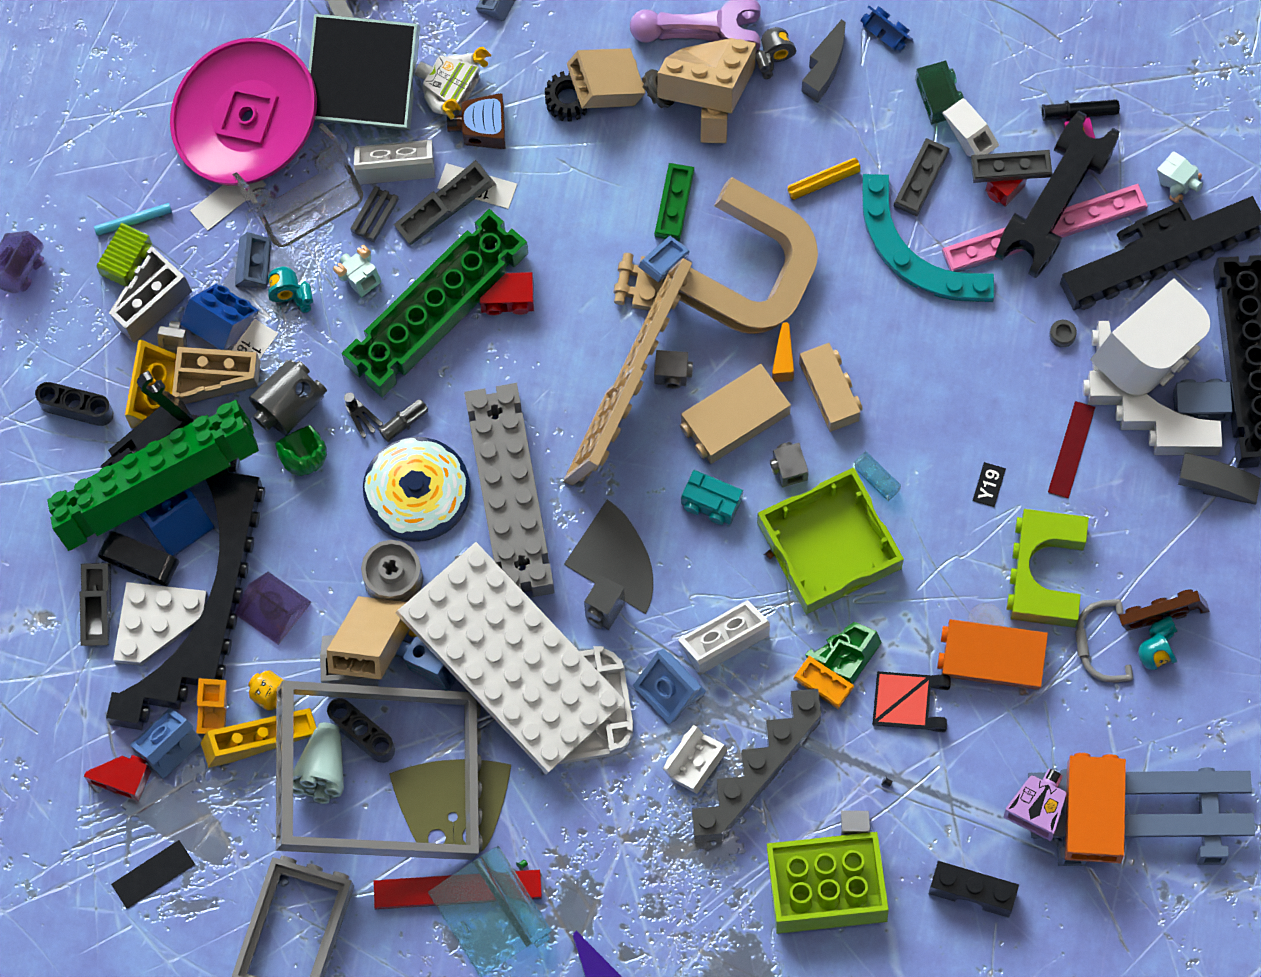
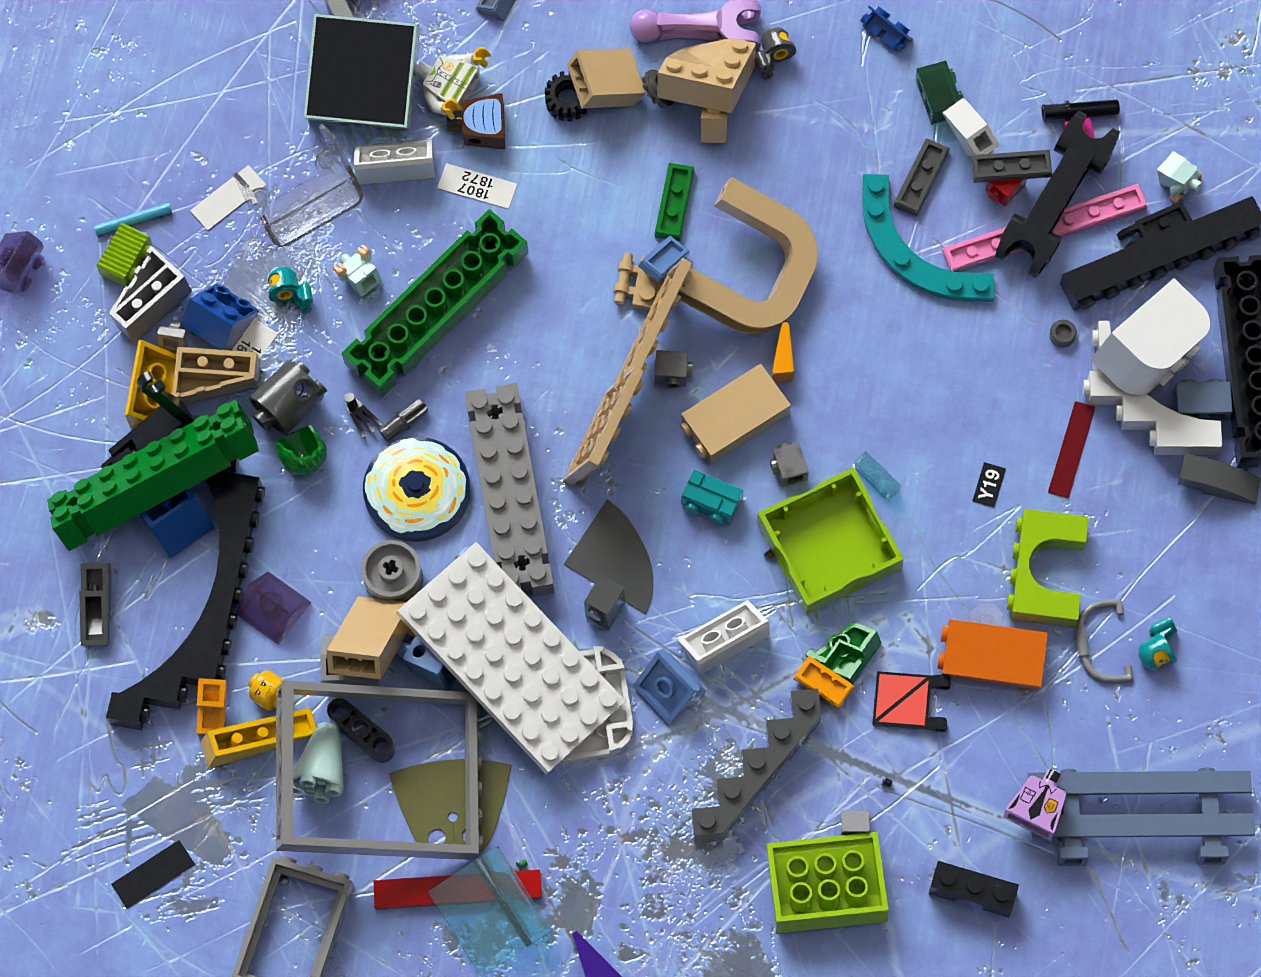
black beam [35,382,114,426] -> none
red slope [84,755,151,802] -> none
black beam [98,531,180,586] -> none
white plate [113,582,208,666] -> none
medium blue bracket [130,708,202,779] -> none
dark pink dish [170,38,317,186] -> none
sand blue slope [235,232,271,288] -> none
dark grey tile [350,185,399,242] -> none
dark grey slope [393,160,496,245] -> none
red slope [480,272,534,315] -> none
white bracket [663,725,728,794] -> none
yellow axle [787,158,861,200] -> none
tan brick [799,343,863,432] -> none
dark grey slope [801,19,846,103] -> none
orange brick [1065,753,1126,863] -> none
reddish brown wing [1119,589,1210,631] -> none

